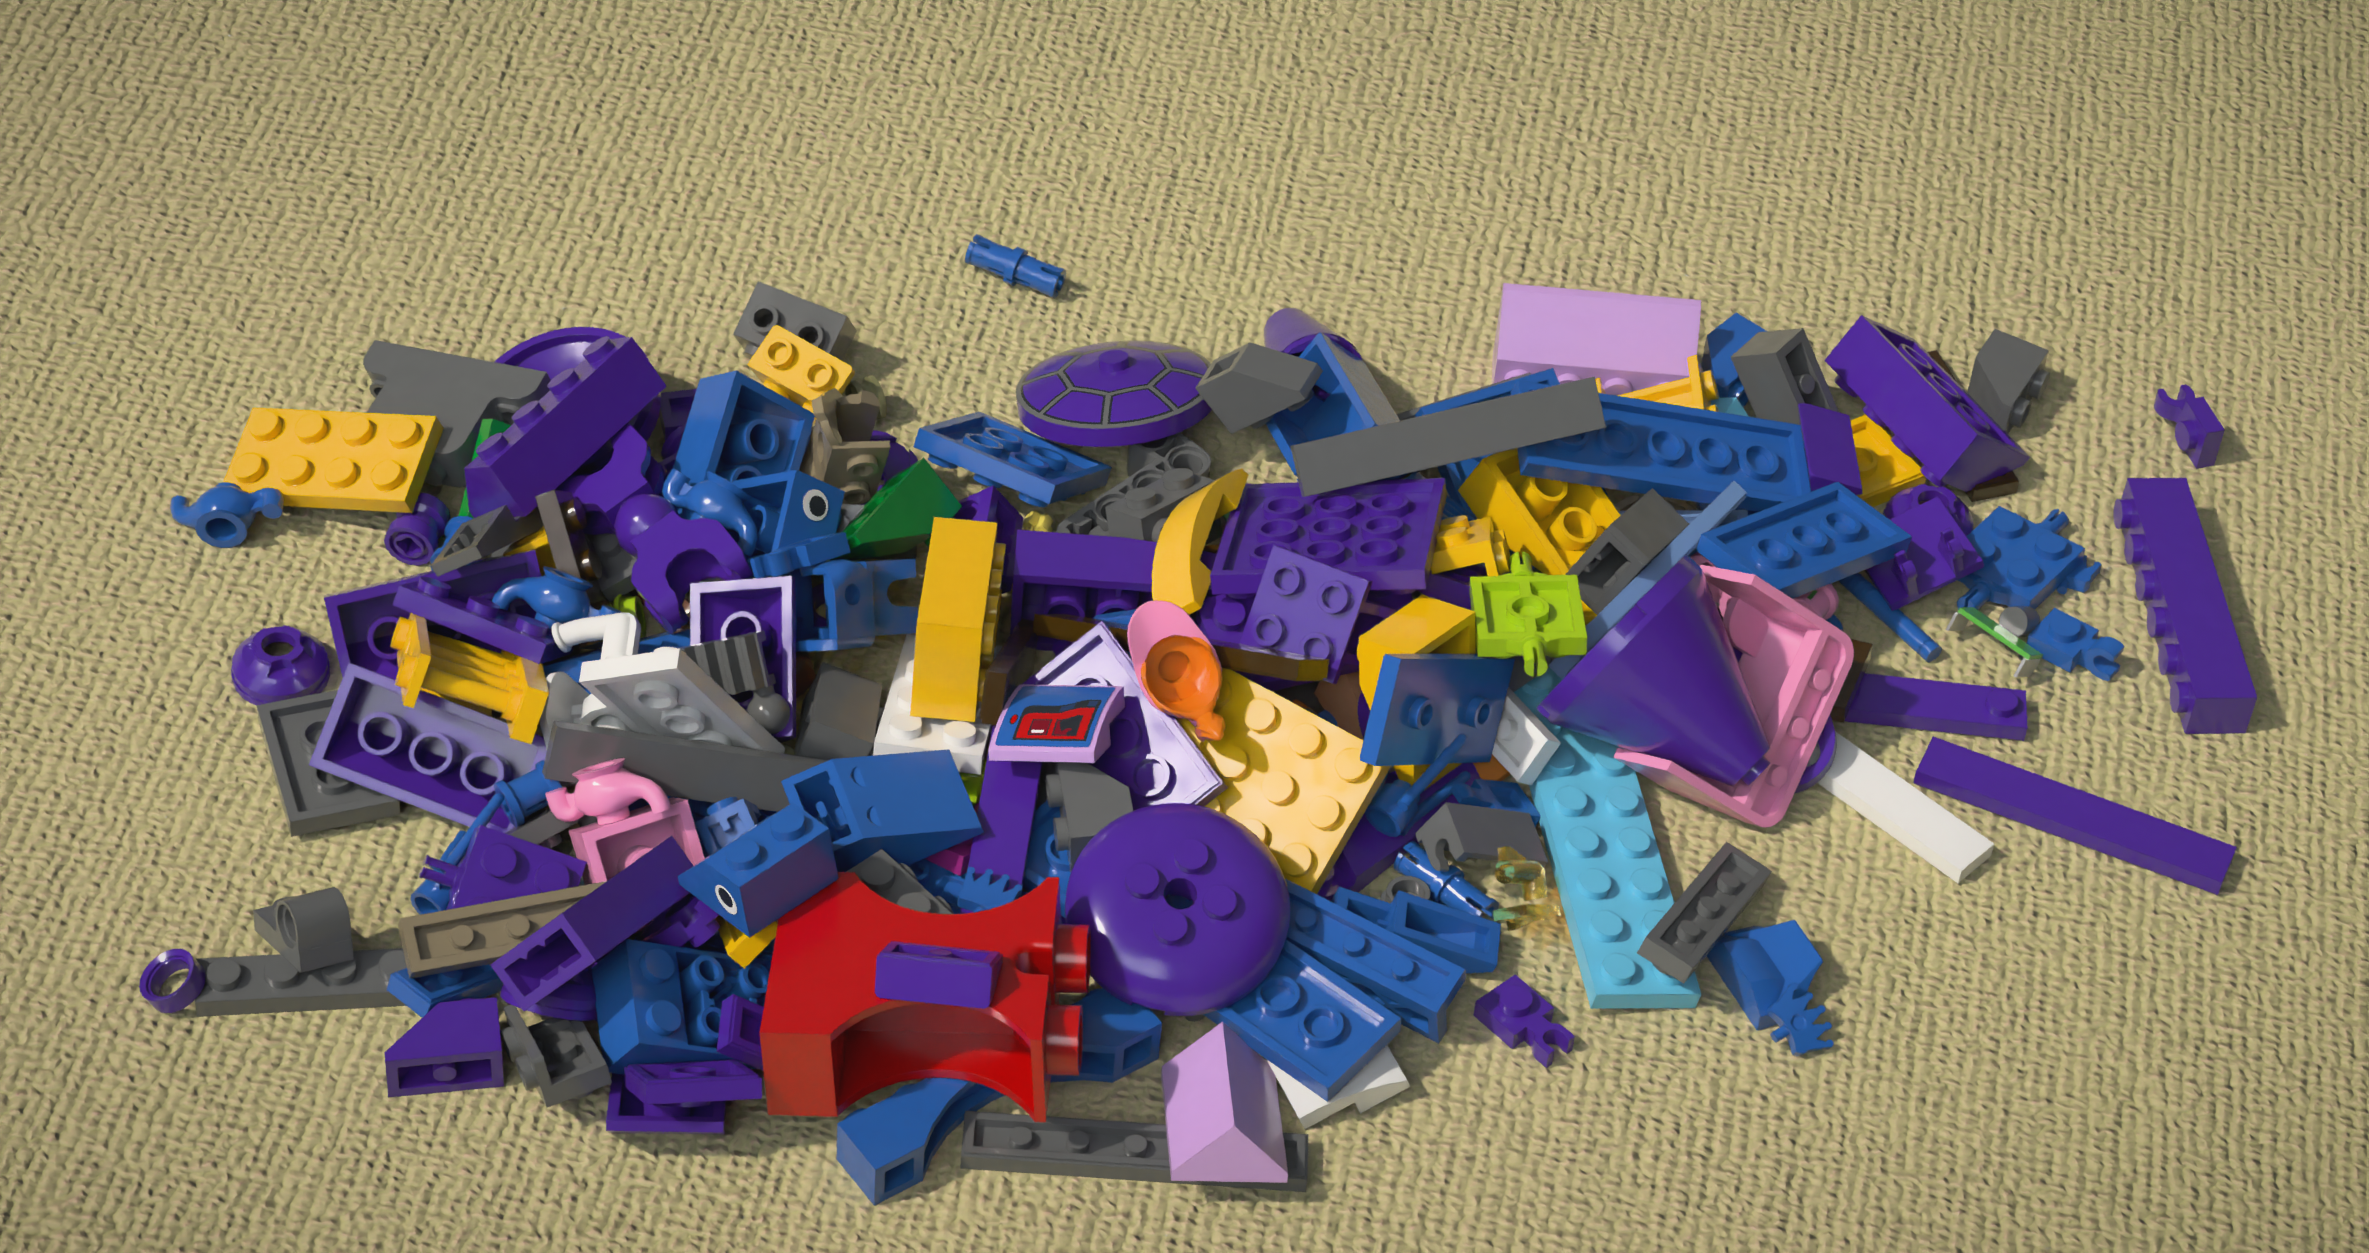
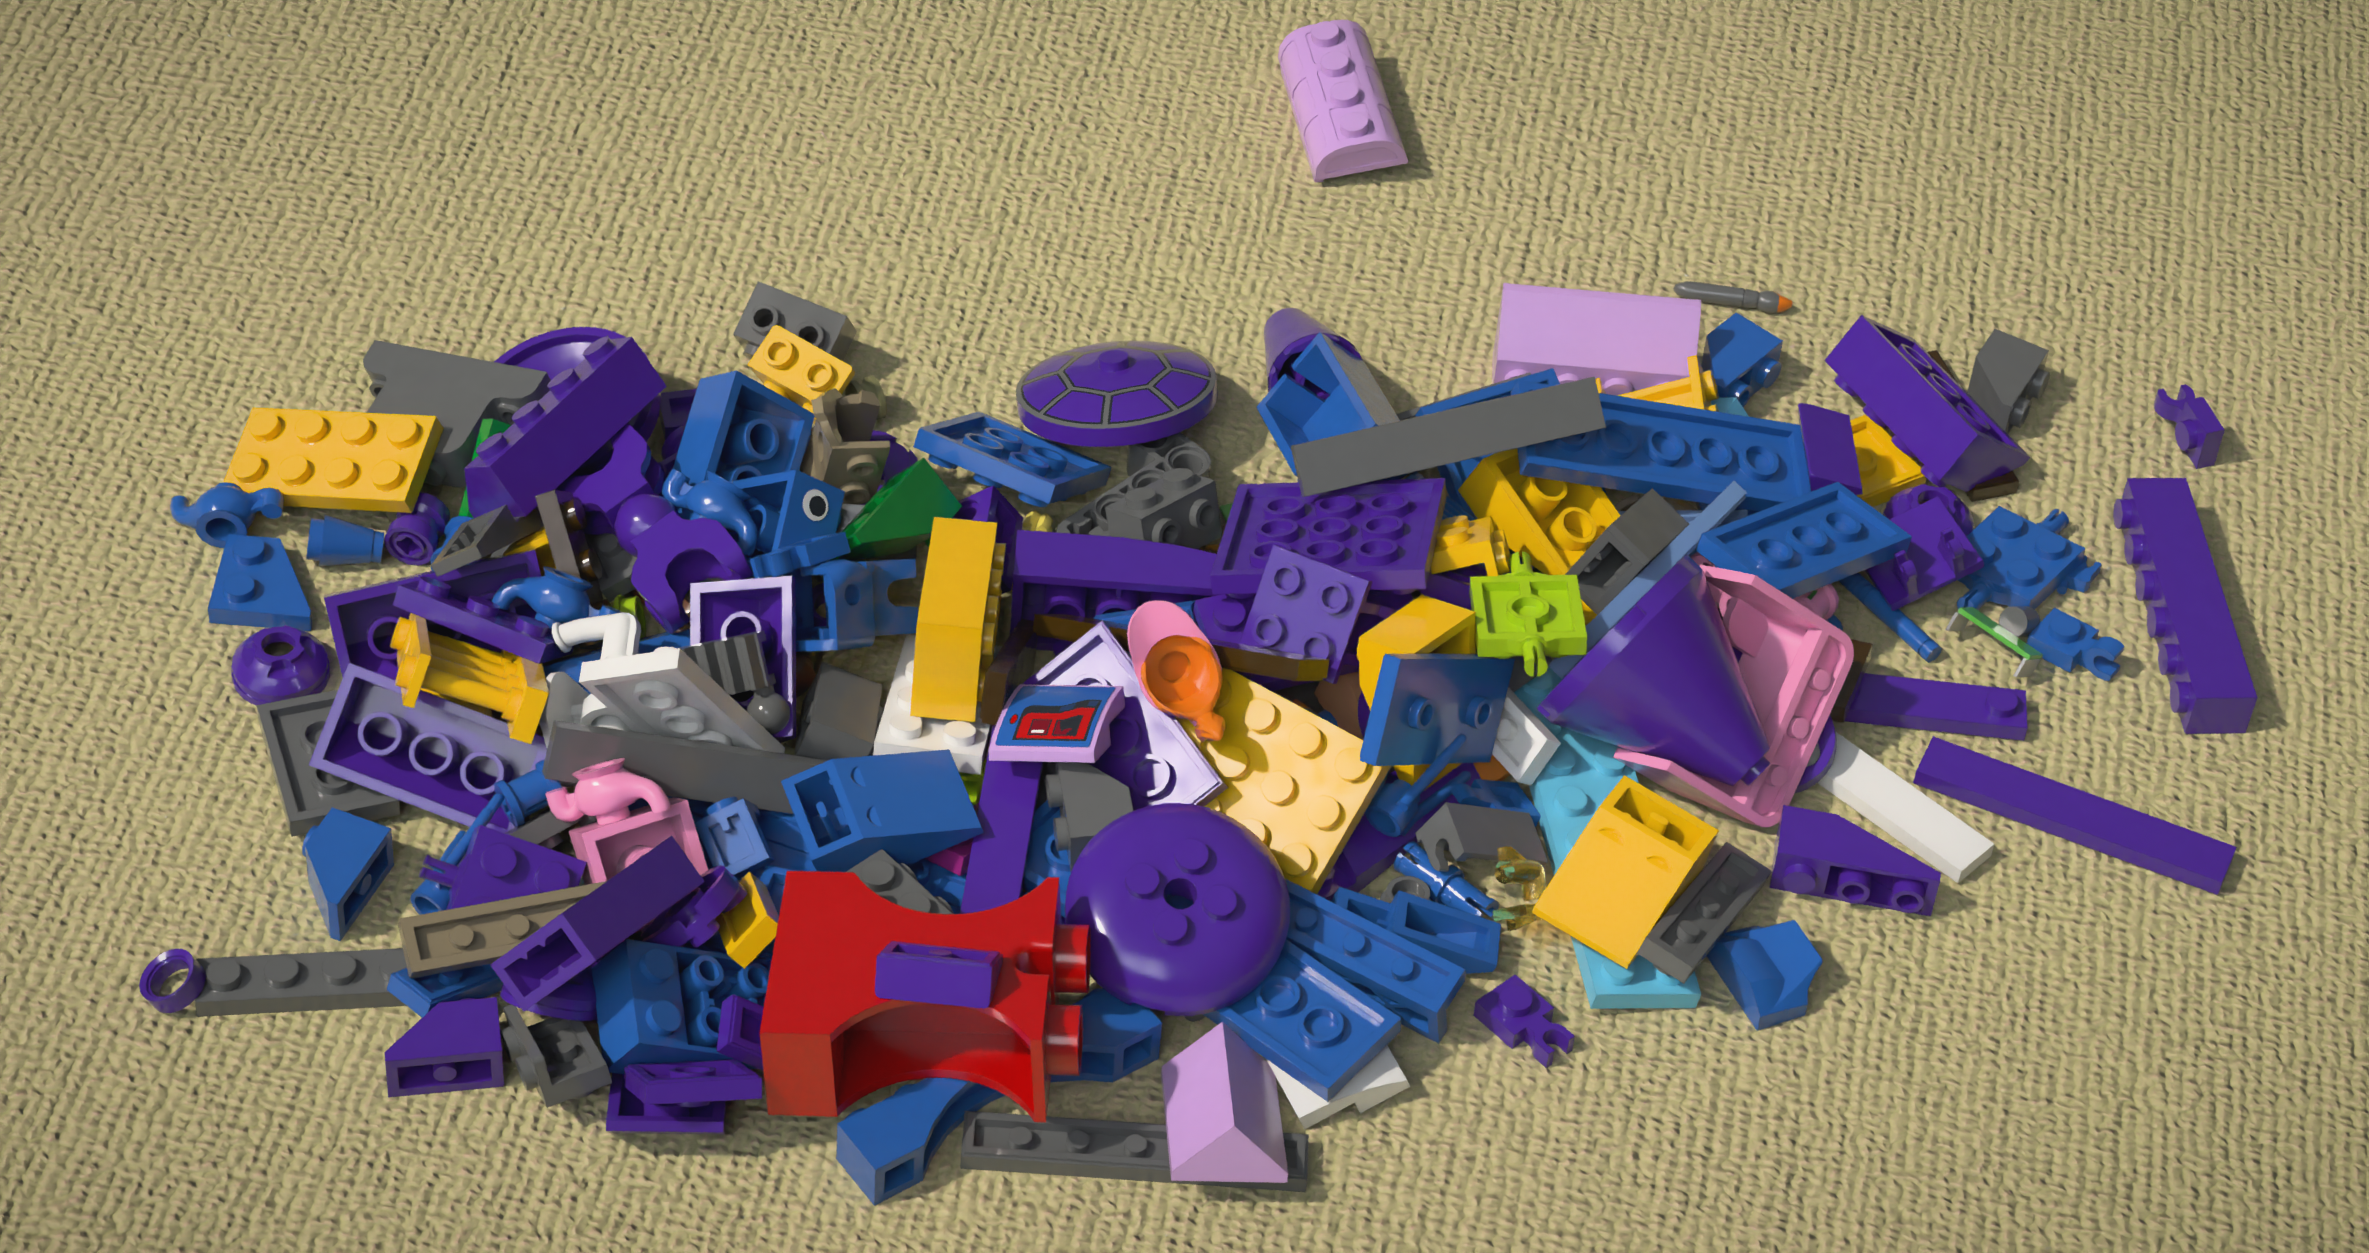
dark grey plate [253,887,353,973] -> none
blue slope [678,803,838,938] -> none
blue piece [957,867,1022,912] -> none
blue pin [965,234,1066,299] -> none
yellow slope [1152,468,1249,615] -> none
dark grey slope [1195,342,1323,434] -> none
dark grey brick [1731,328,1839,425] -> none
blue piece [1767,982,1834,1057] -> none
none -> blue wing [208,534,312,631]
none -> blue slope [302,807,394,941]
none -> blue cone [306,515,384,566]
none -> lavender container [1278,20,1408,182]
none -> yellow slope [1532,775,1719,969]
none -> dark grey piece [1673,281,1792,313]
none -> dark purple slope [1769,805,1941,916]

